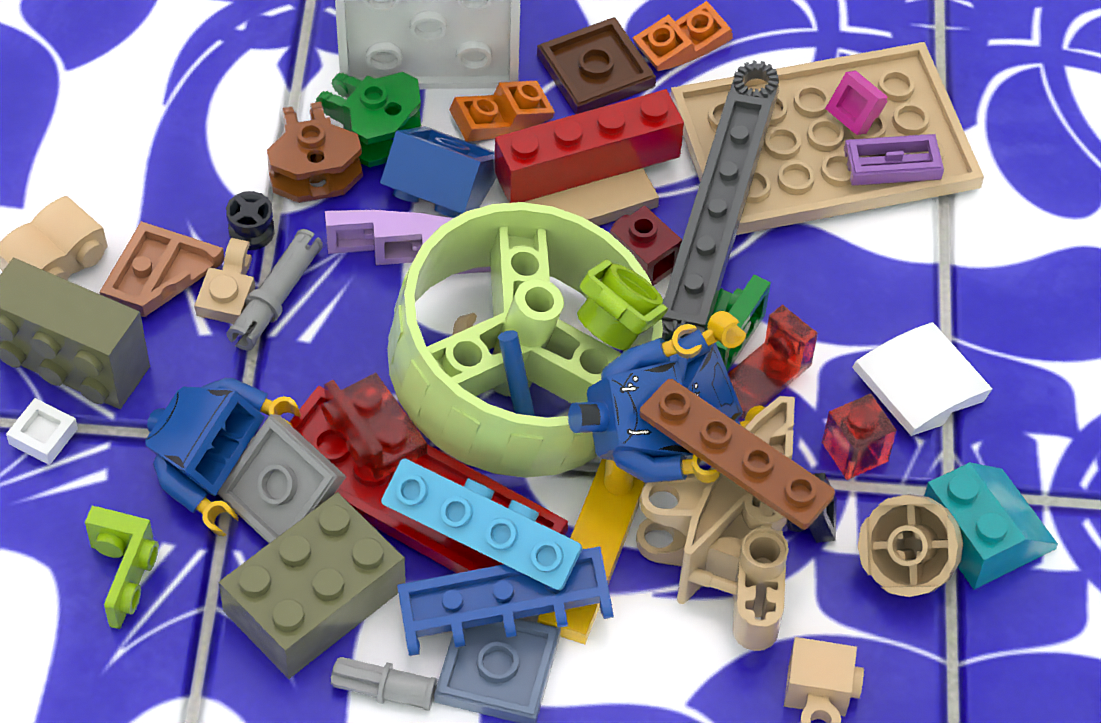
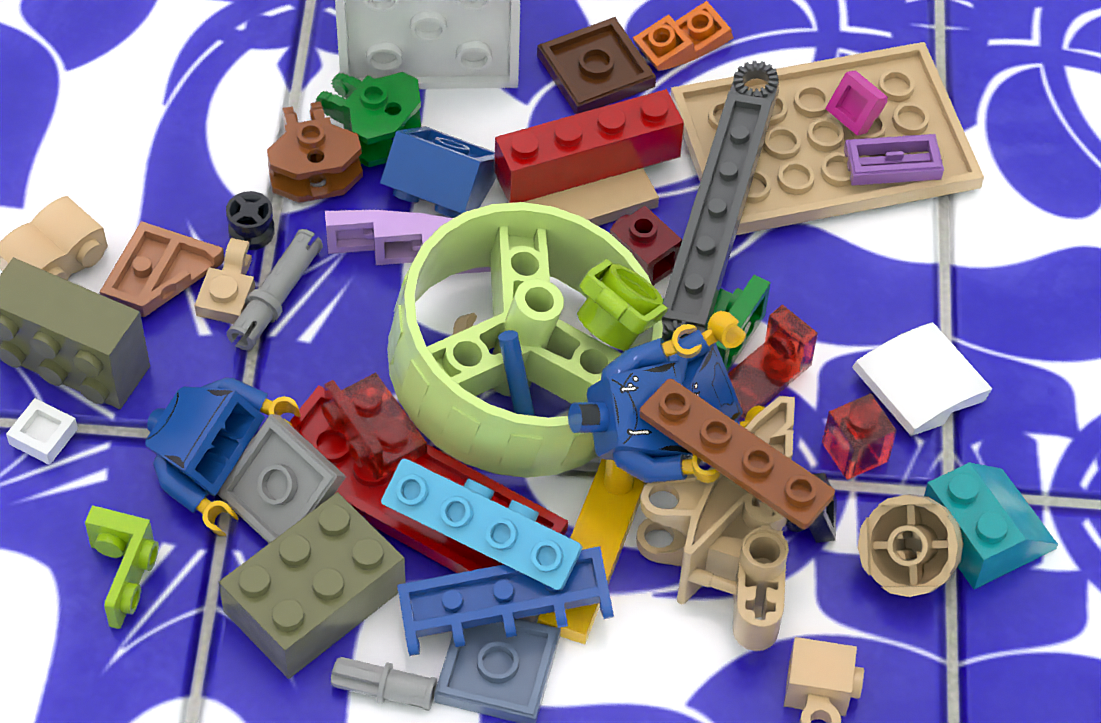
orange slope [449,81,555,142] -> none

